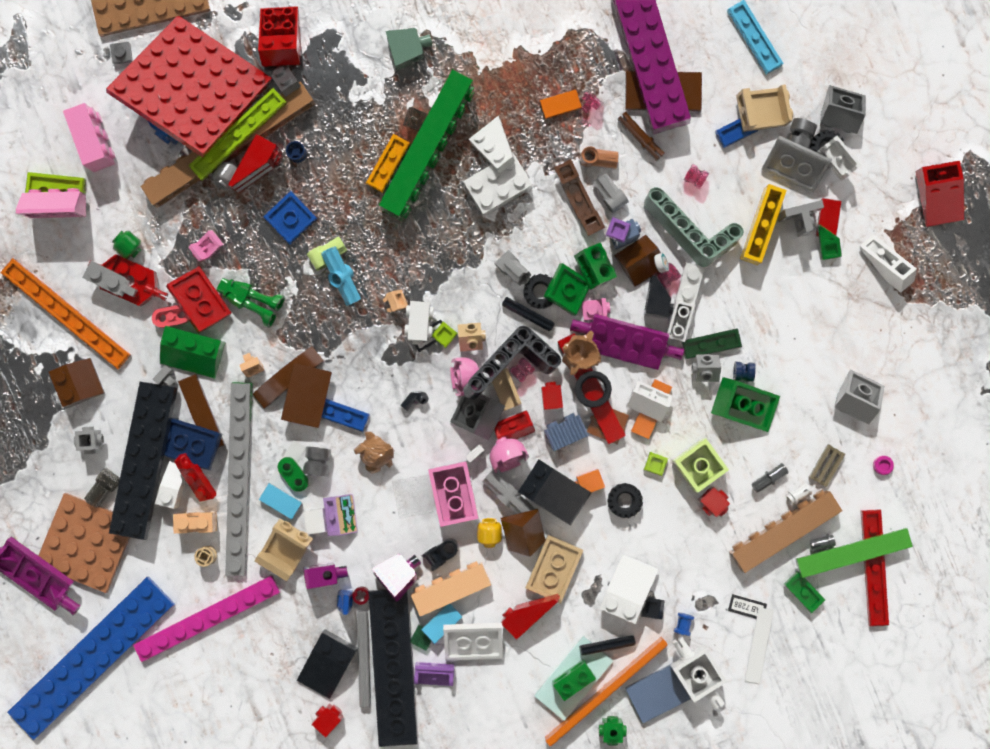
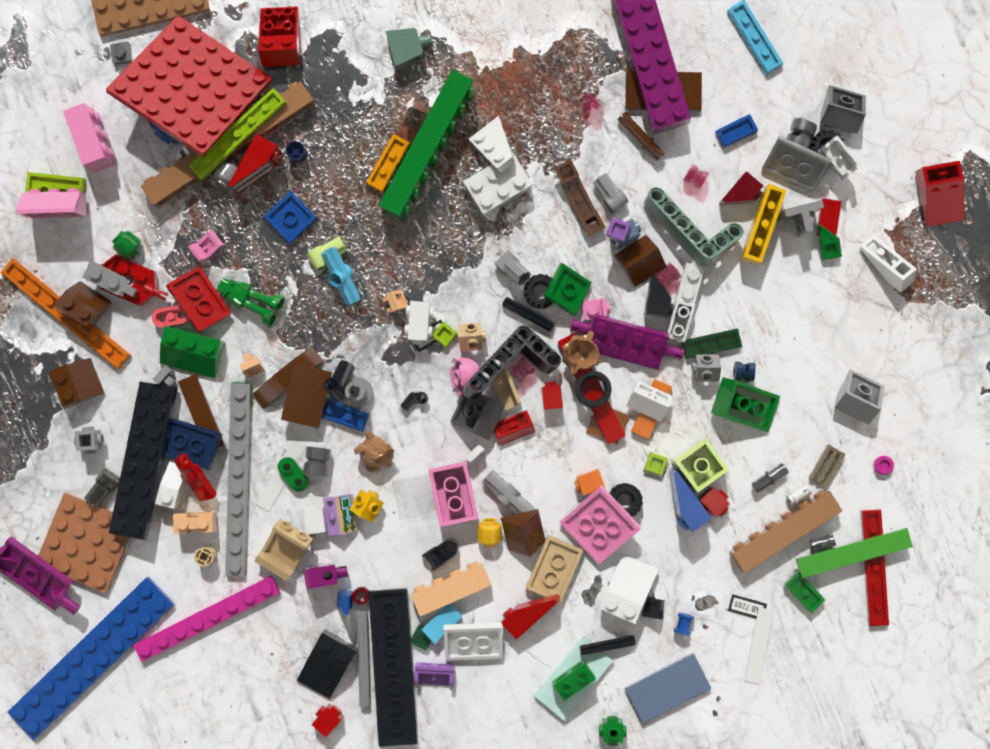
medium azure tile [259,483,302,519] -> none
flat silver plate [270,65,301,97] -> none
torso [372,554,421,602] -> none
bright pink cylinder [489,437,529,473] -> none
black slope [518,459,591,526] -> none
orange tile [540,89,582,120] -> none
sand blue brick [544,413,589,451] -> none
orange tile [545,636,668,746] -> none
green brick [574,242,617,290] -> none
nougat piece [579,146,619,169] -> none
white tile [654,253,669,273] -> none
white brick [670,636,727,710] -> none
tan panel [736,84,793,132] -> none
none -> reddish brown slope [54,281,112,333]
none -> black piece [324,360,355,401]
none -> light grey piece [344,377,373,408]
none -> yellow brick [349,489,384,523]
none -> bright pink plate [559,485,641,564]
none -> blue slope [669,470,712,532]
none -> dark red slope [719,171,764,205]

